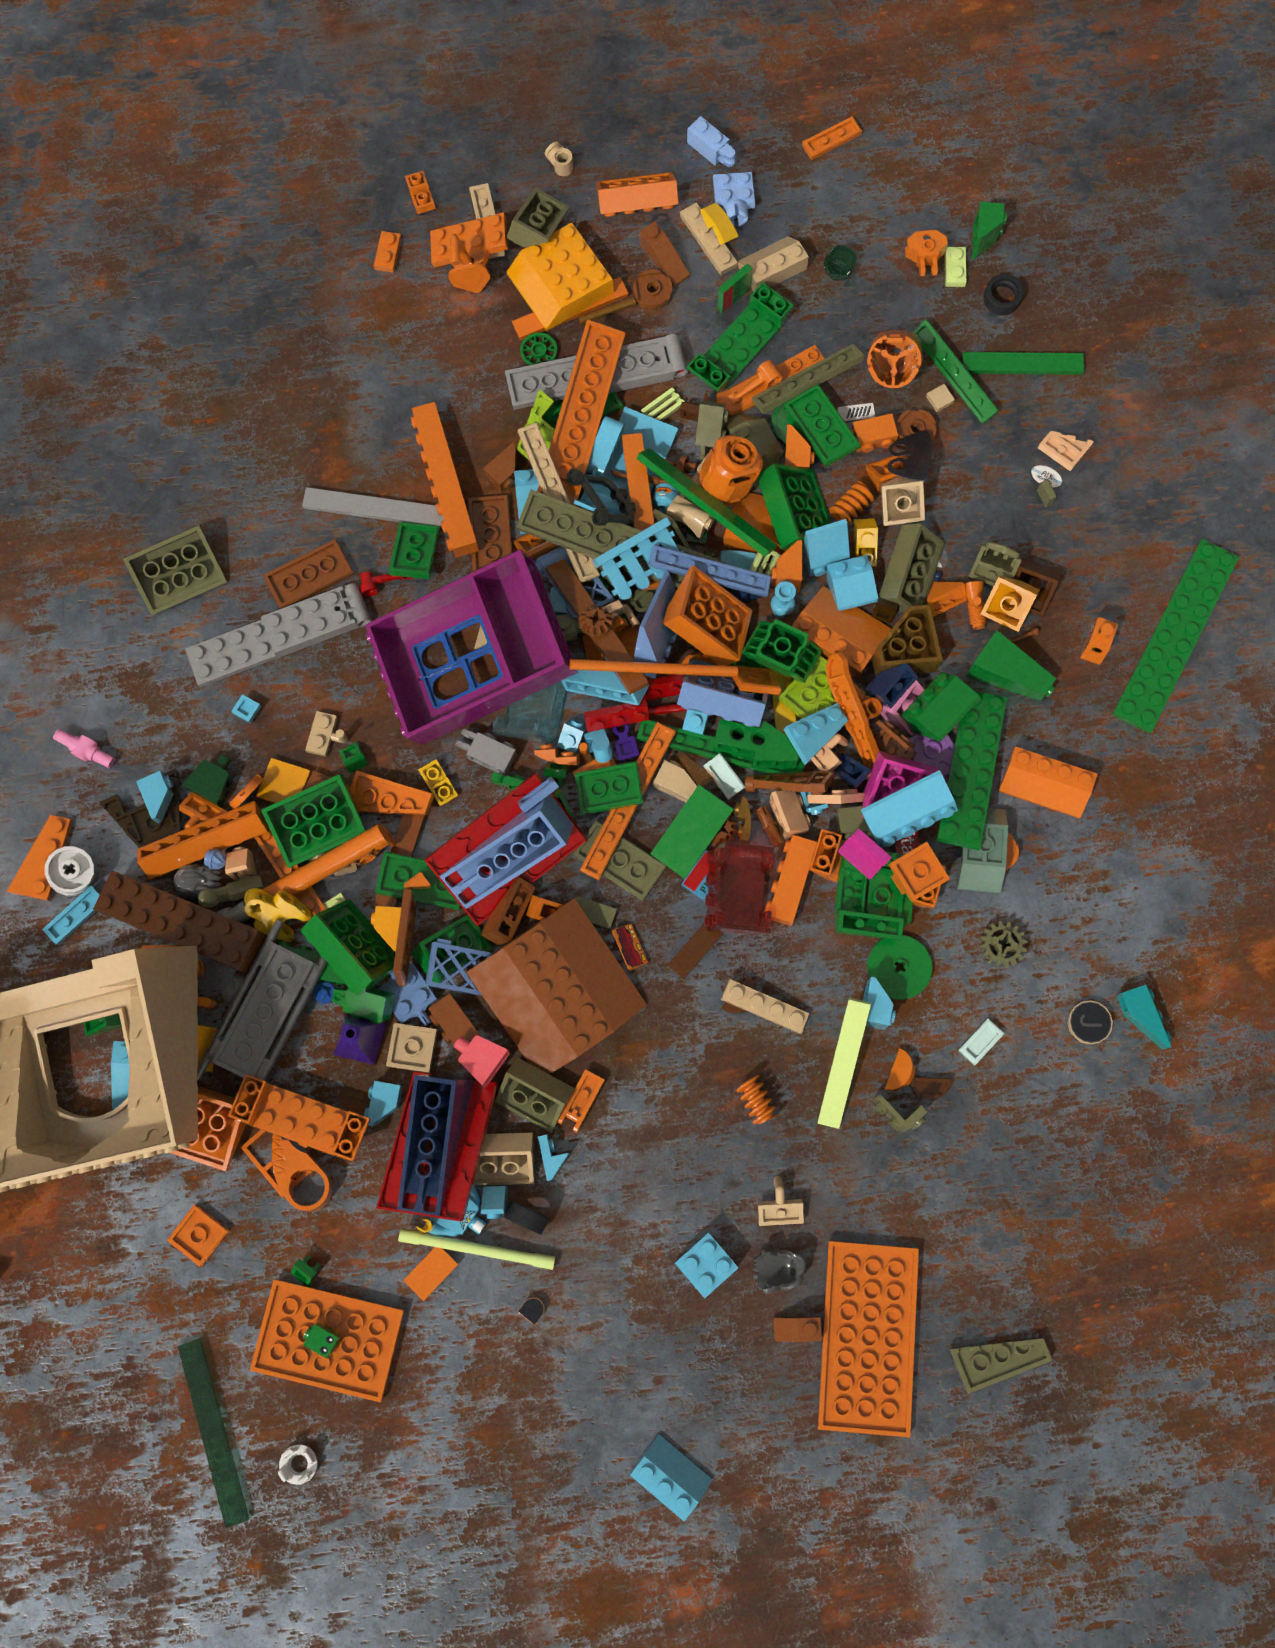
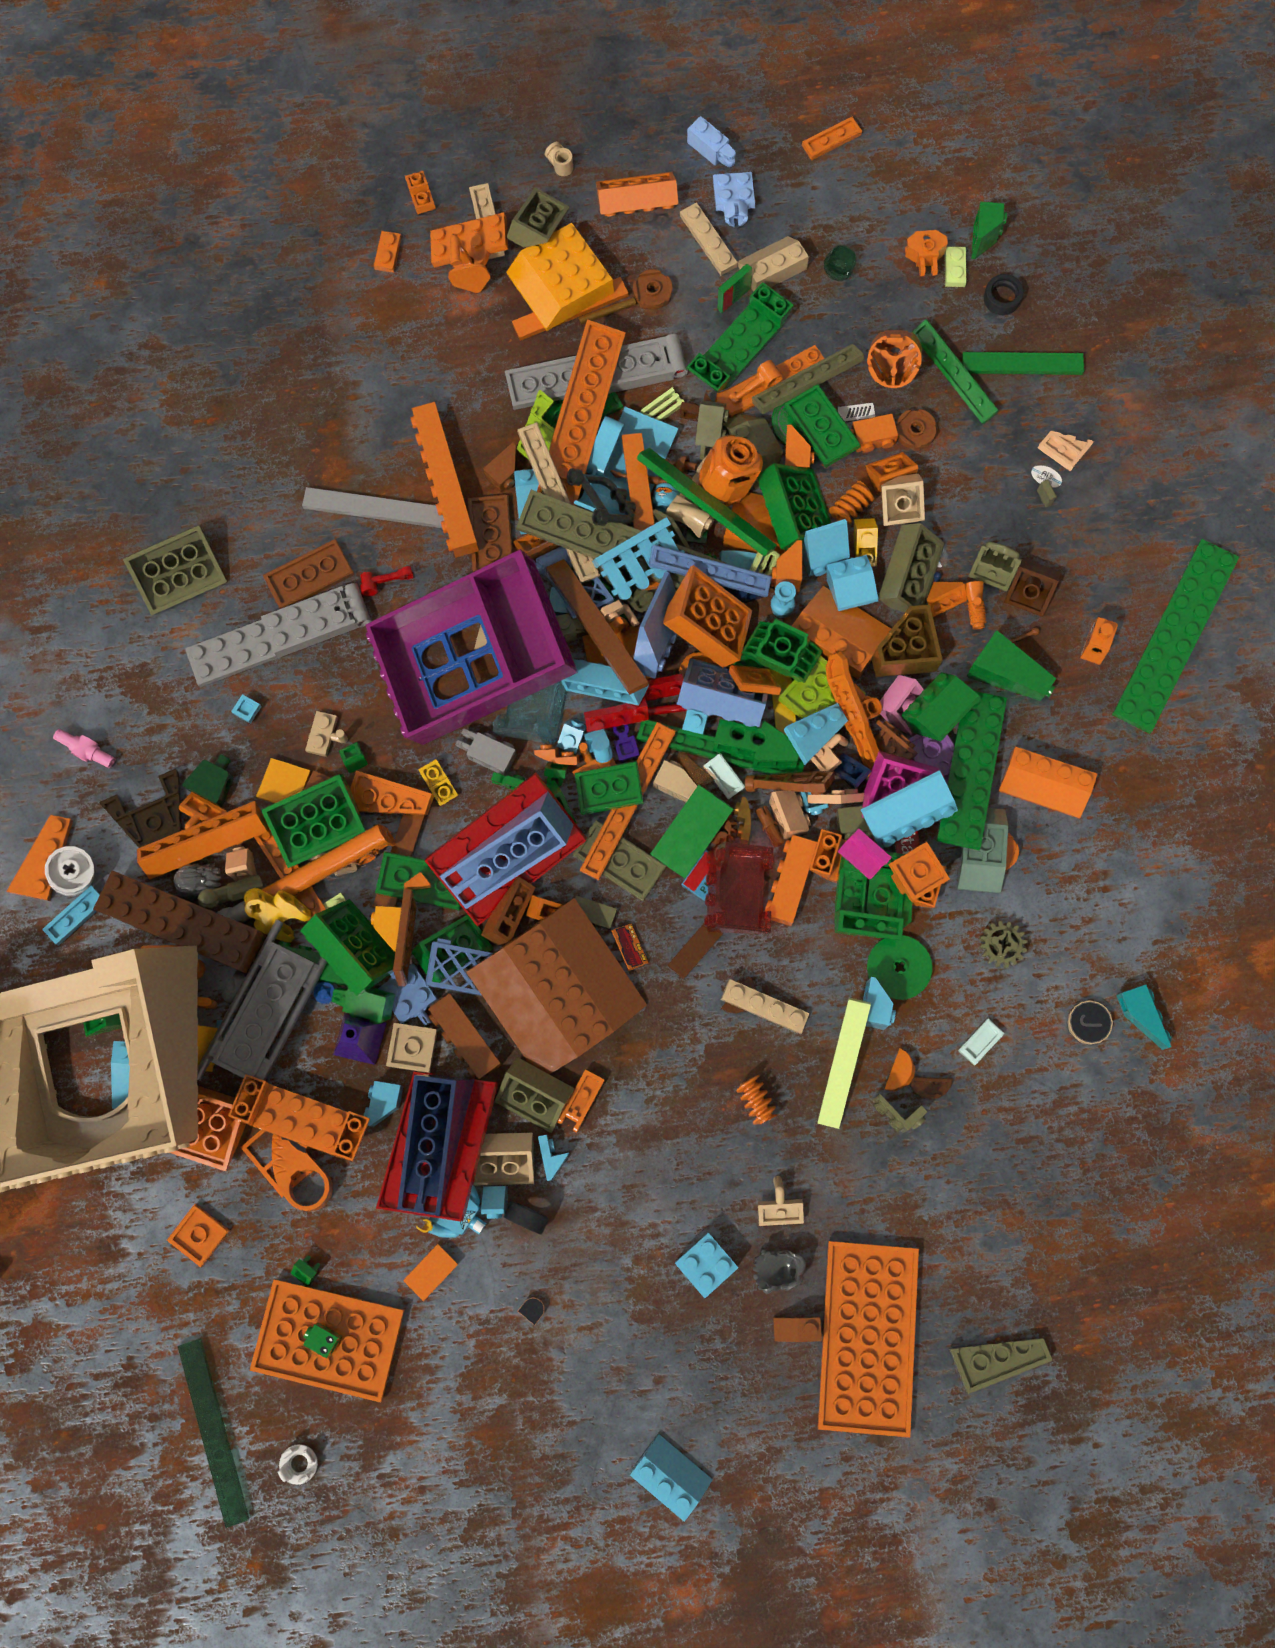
medium azure slope [136,771,174,823] -> none
medium blue plate [204,849,226,870] -> none
orange tile [229,774,264,809] -> none
green tile [388,522,440,579] -> none
yellowish green piece [398,1228,555,1270] -> none
coral torso [454,1035,510,1088] -> none
medium blue tile [517,777,559,813] -> none
green wheel [520,333,557,366] -> none
orange piece [569,659,738,677] -> none
dark orange gear [579,605,613,636] -> none
dark orange slope [639,221,690,287] -> none
yellow slope [700,203,739,245] -> none
dark blue slope [865,663,918,709] -> none
dark brown tile [871,598,898,623] -> none
black piece [887,430,932,481] -> none
tan tile [926,384,955,412] -> none
light orange slope [981,576,1040,632] -> none

